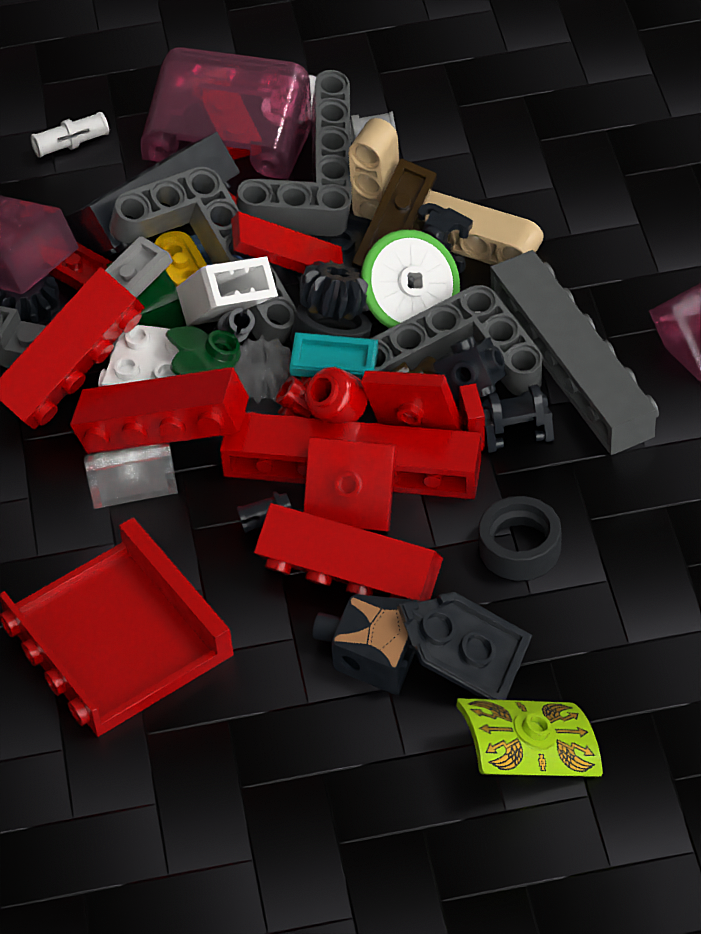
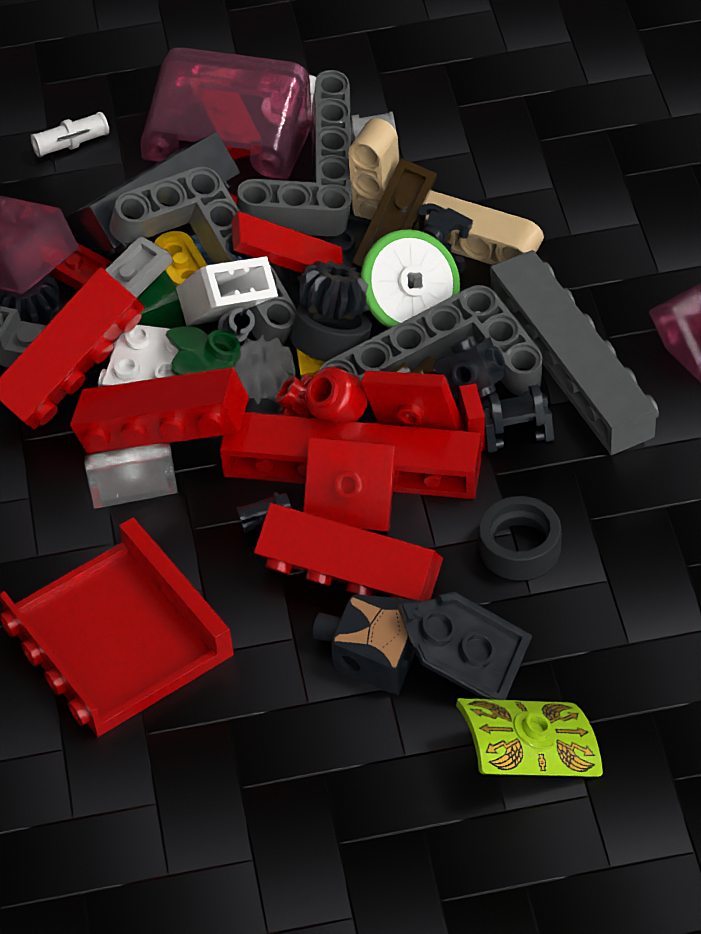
teal tile [290,332,378,380] -> none

